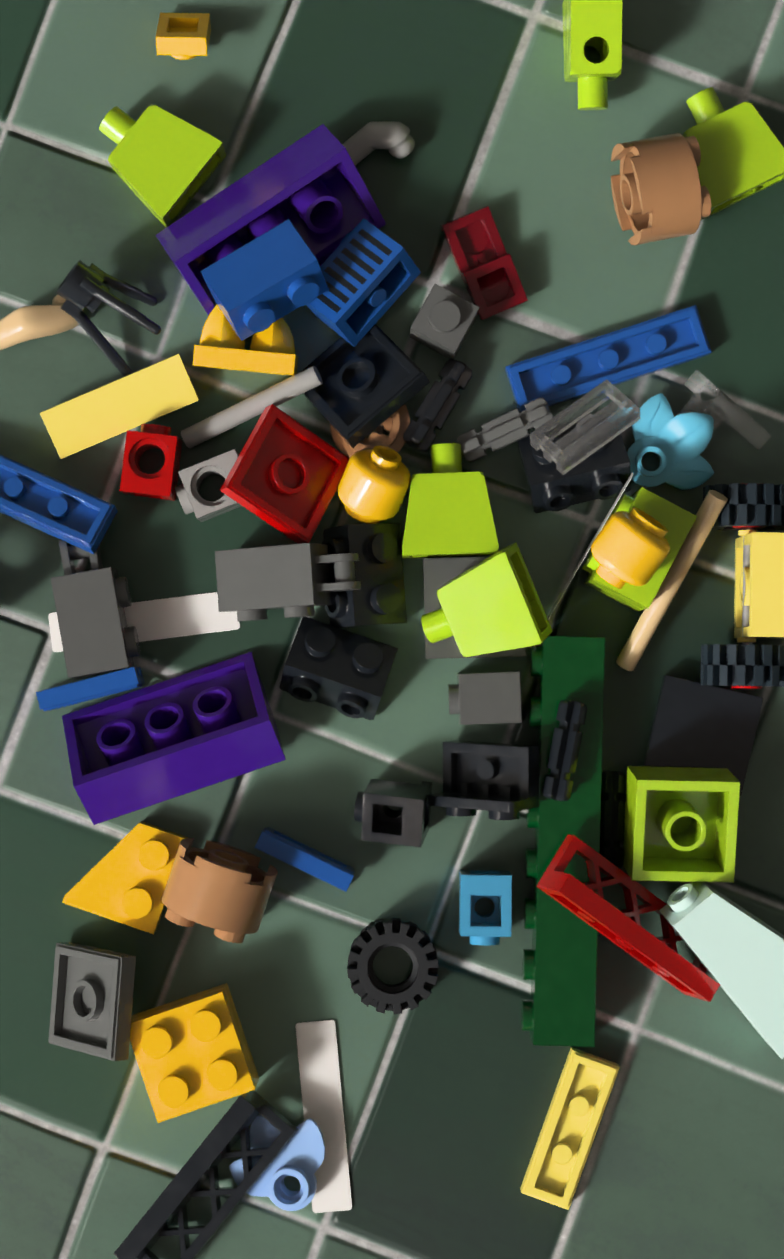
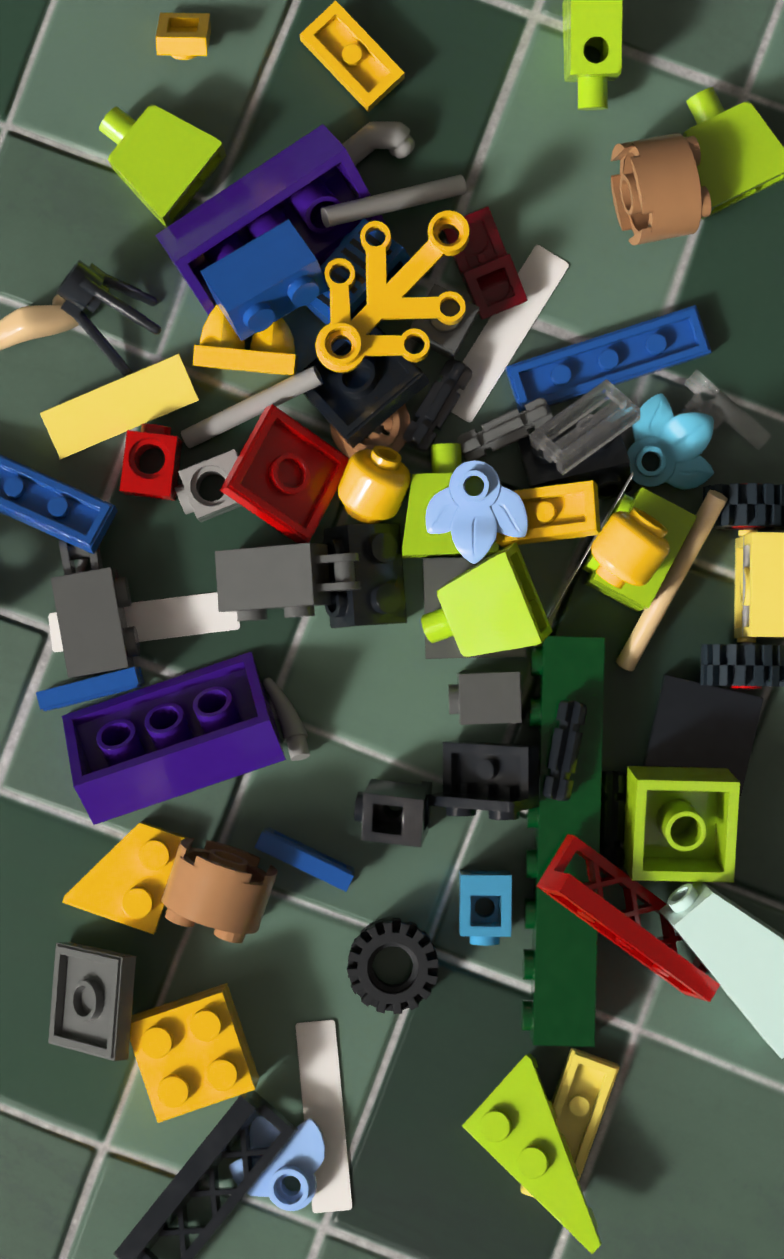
black bracket [279,617,398,720] -> none
none -> light grey helmet [263,678,310,761]
none -> yellow plate [299,1,405,112]
none -> yellow plant [315,210,469,373]
none -> light grey bar [321,174,467,228]
none -> light blue plate [425,460,528,564]
none -> white sticker [452,245,569,423]
none -> lime wing [462,1053,602,1254]
none -> yellow tile [496,480,601,547]

